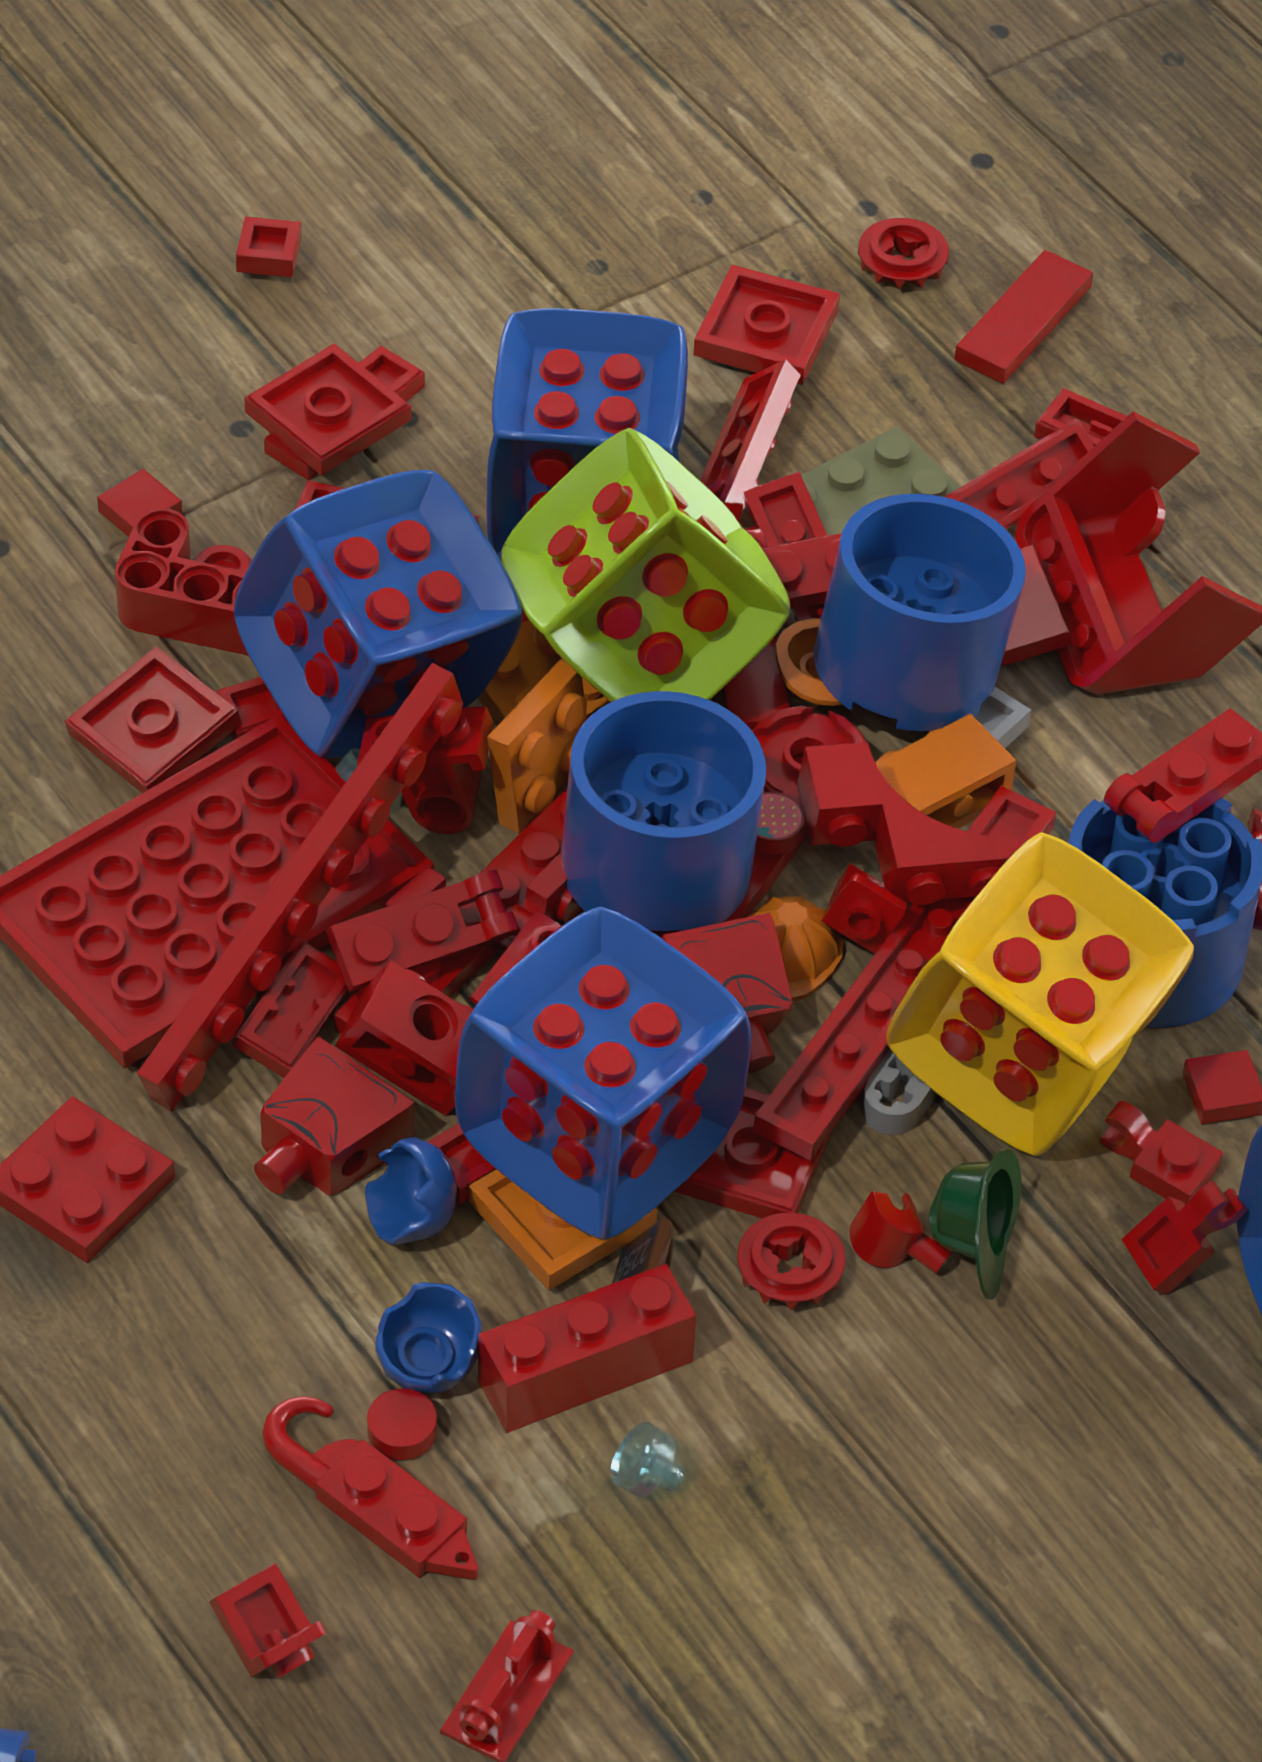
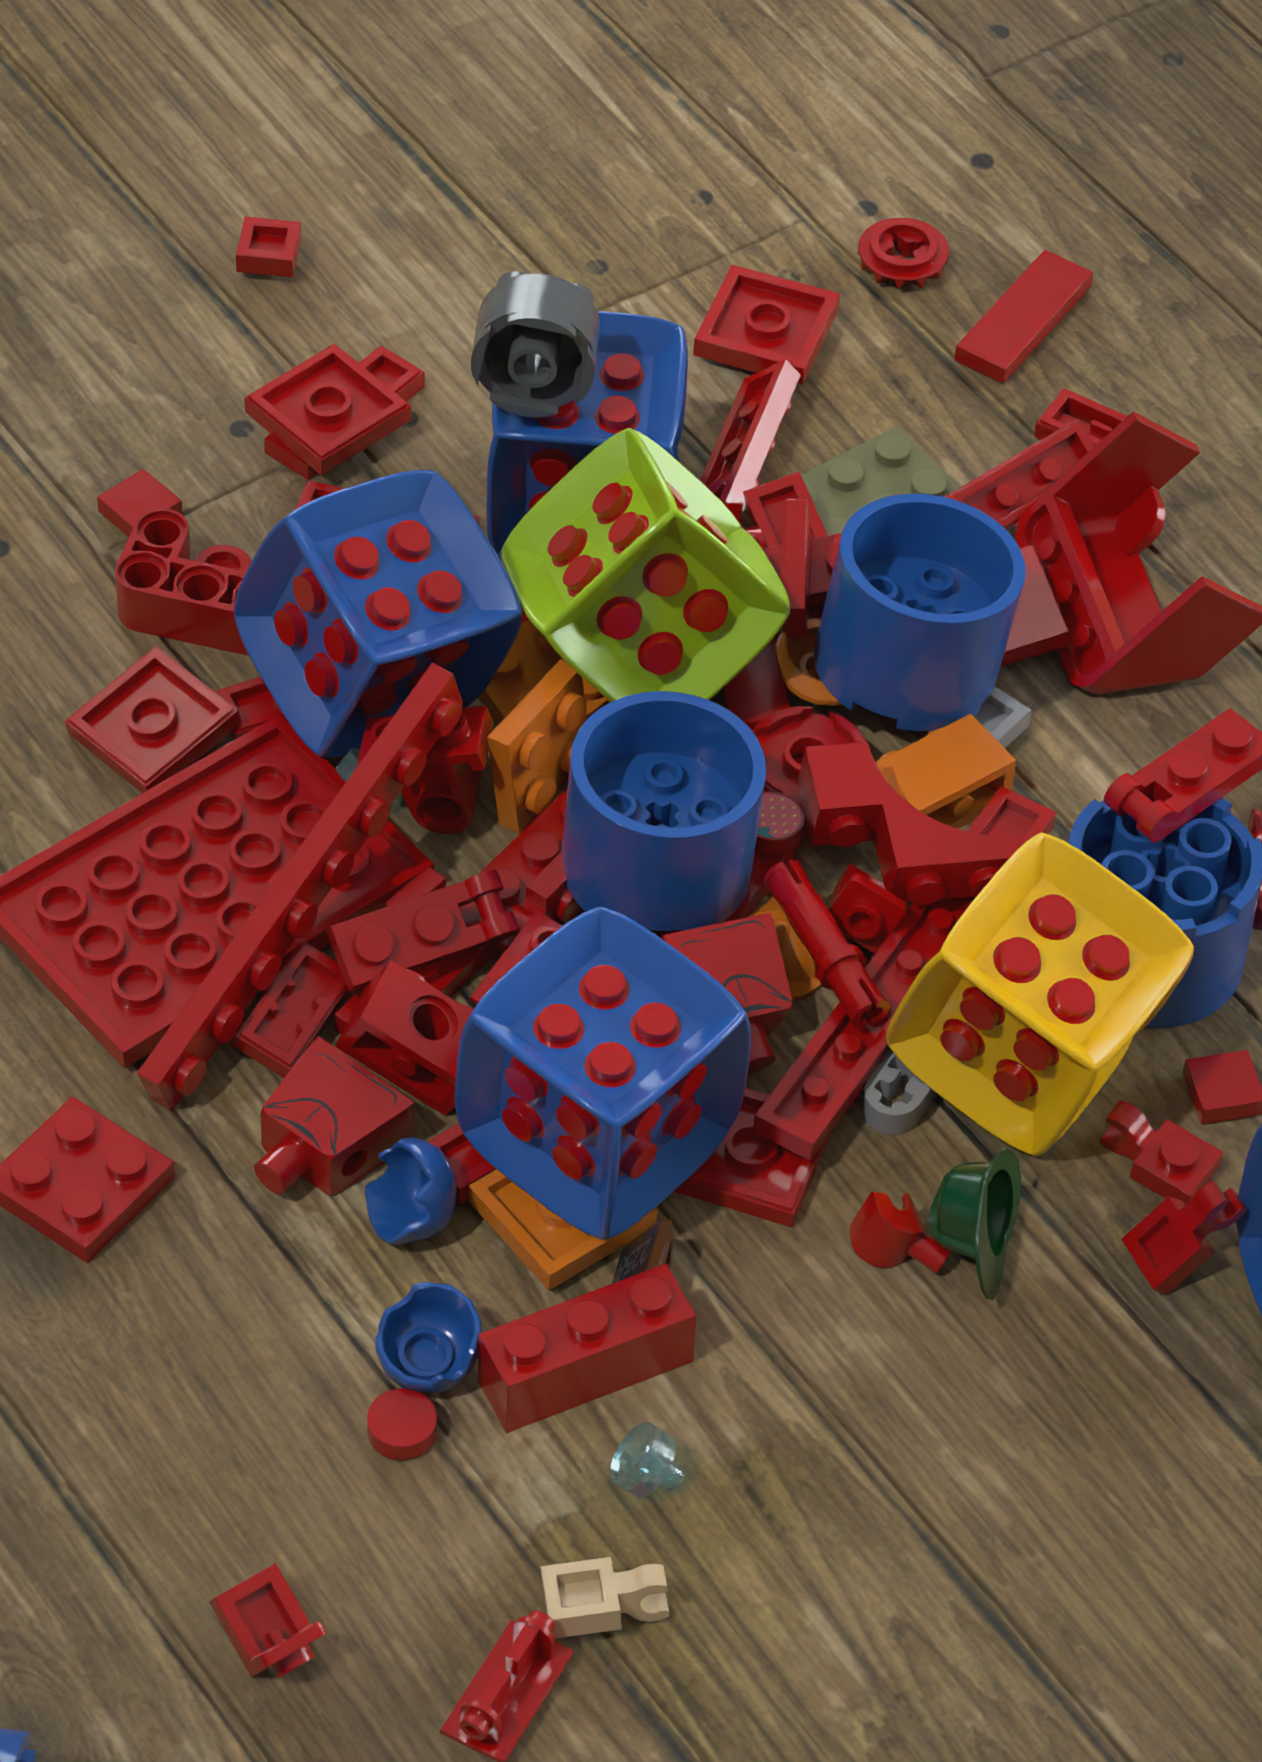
red plate [262,1396,478,1580] -> none
red gear [736,1213,845,1310] -> none
none -> dark grey brick [471,271,600,418]
none -> tan plate [540,1557,669,1639]
none -> red pin [763,859,890,1029]
none -> red tile [781,499,810,637]

